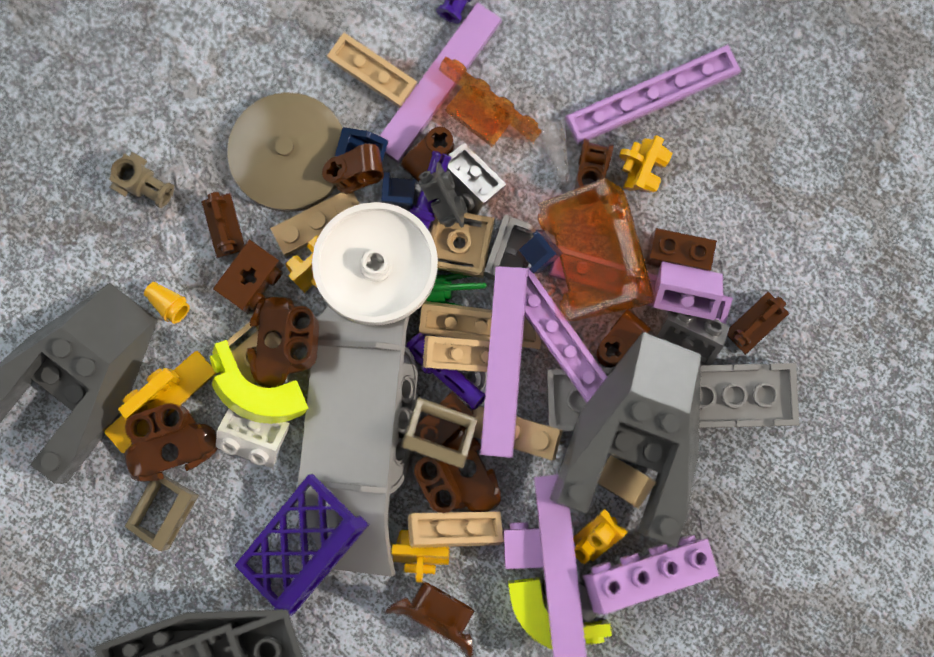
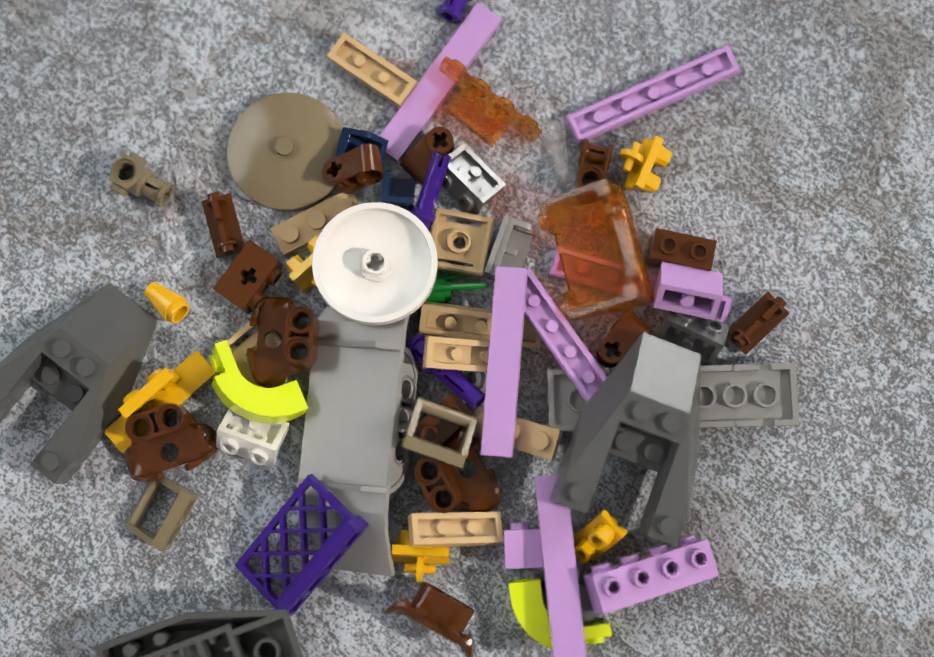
dark grey hinge [419,162,467,228] -> none
dark blue panel [519,230,563,274] -> none
tan tile [598,455,656,509] -> none

